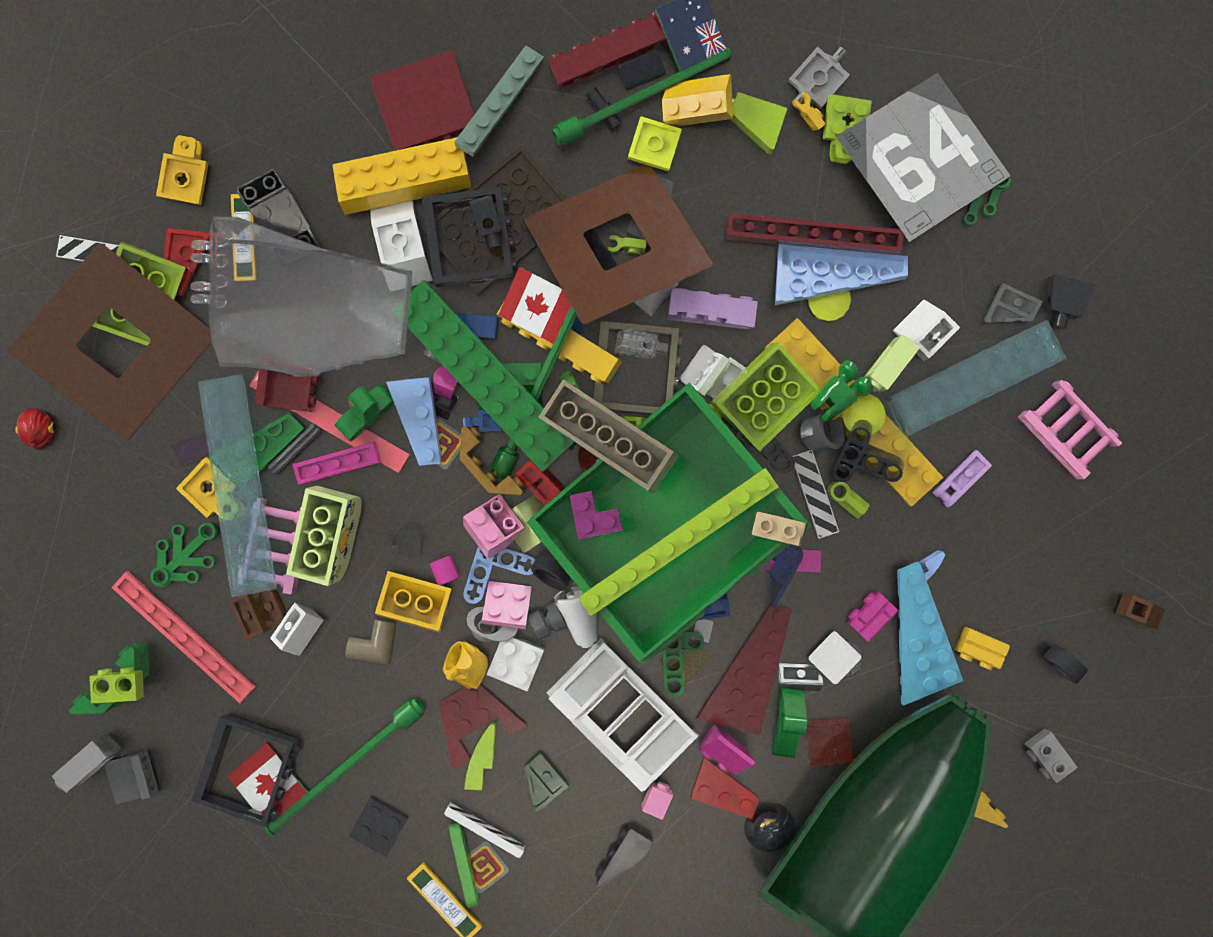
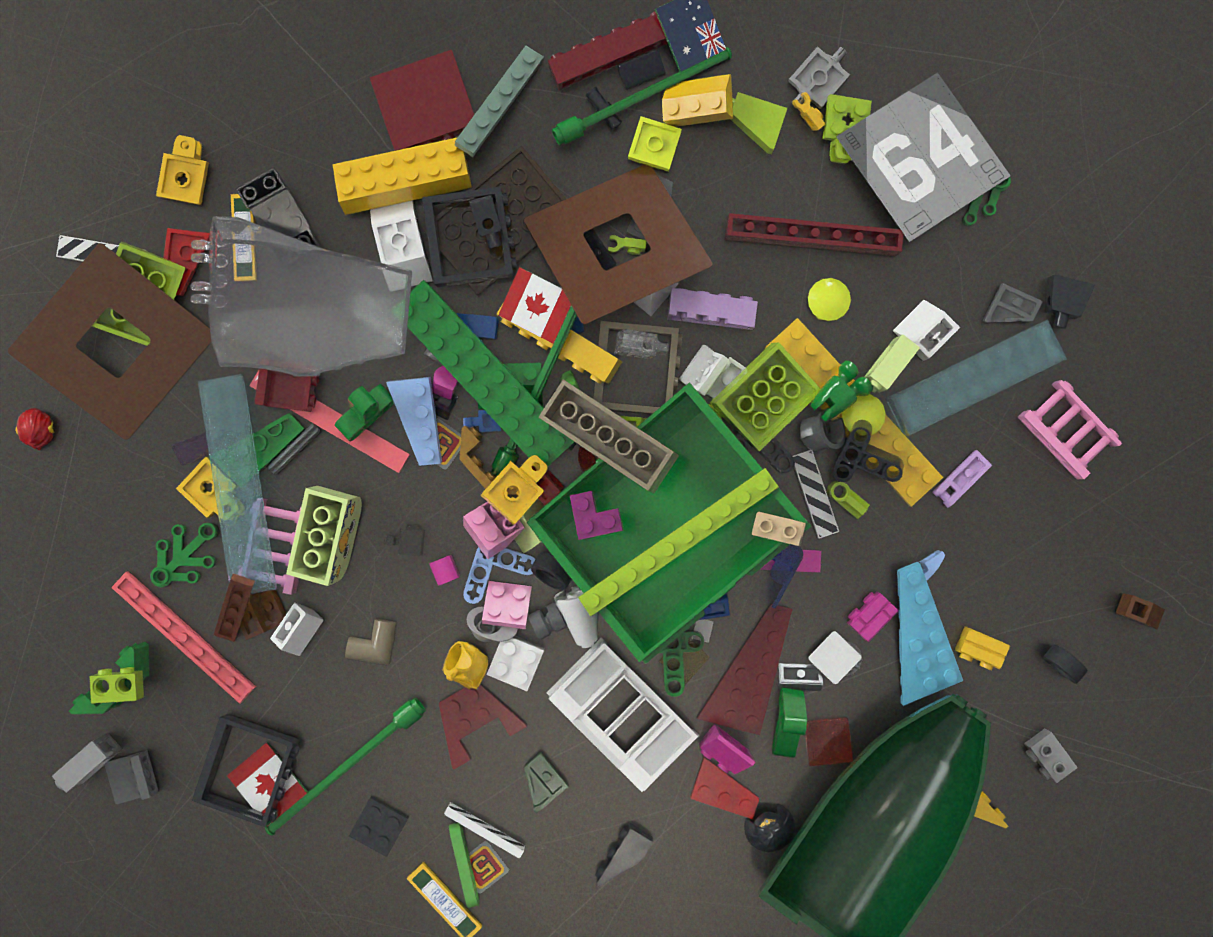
dark pink tile [292,441,381,485] -> none
yellow slope [375,571,451,633] -> none
lime slope [465,721,496,790] -> none
bright pink brick [641,781,673,820] -> none
light blue wing [775,244,908,305] -> none
none -> copper plate [214,573,255,642]
none -> yellow plate [481,455,548,525]

